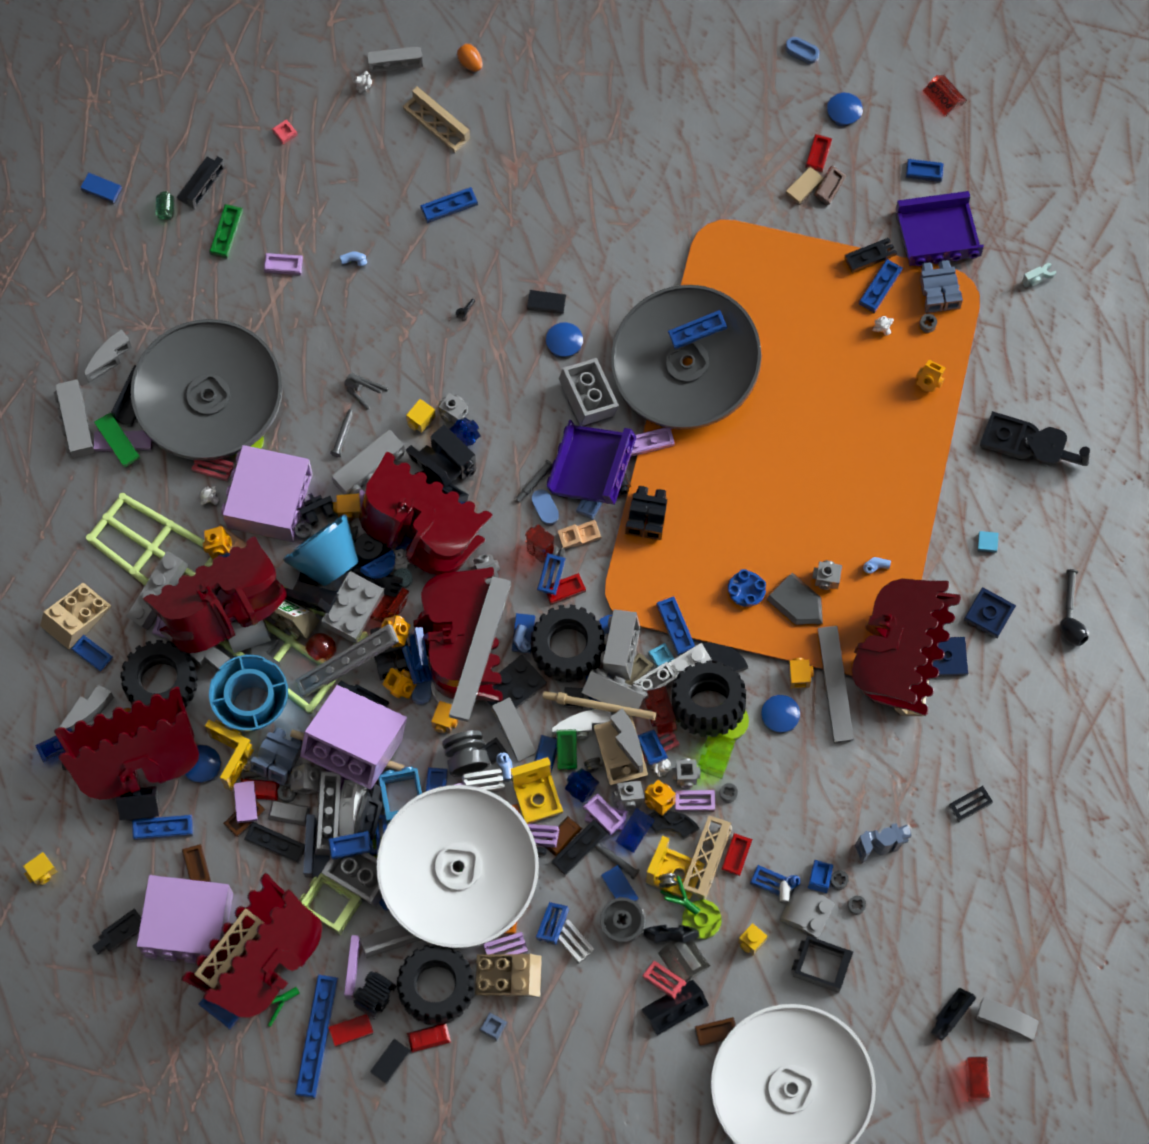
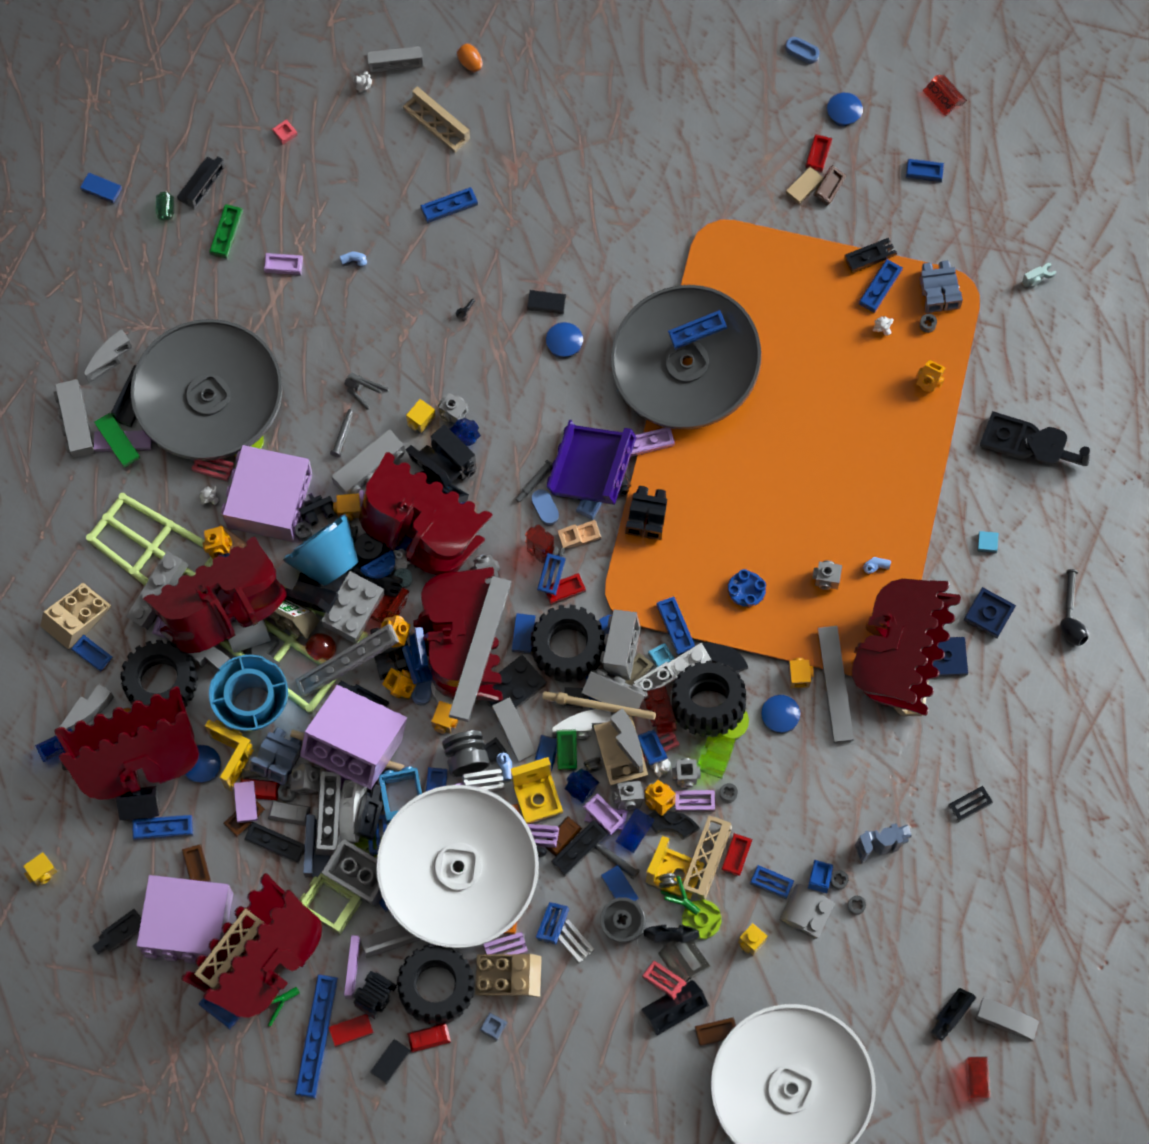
blue tile [329,831,372,860] -> none
light blue arm [513,624,531,652] -> none
light grey brick [559,358,619,426] -> none
dark grey tile [767,573,823,625] -> none
arm [779,875,801,902] -> none
black window [791,935,853,993] -> none
dark purple panel [895,191,984,266] -> none

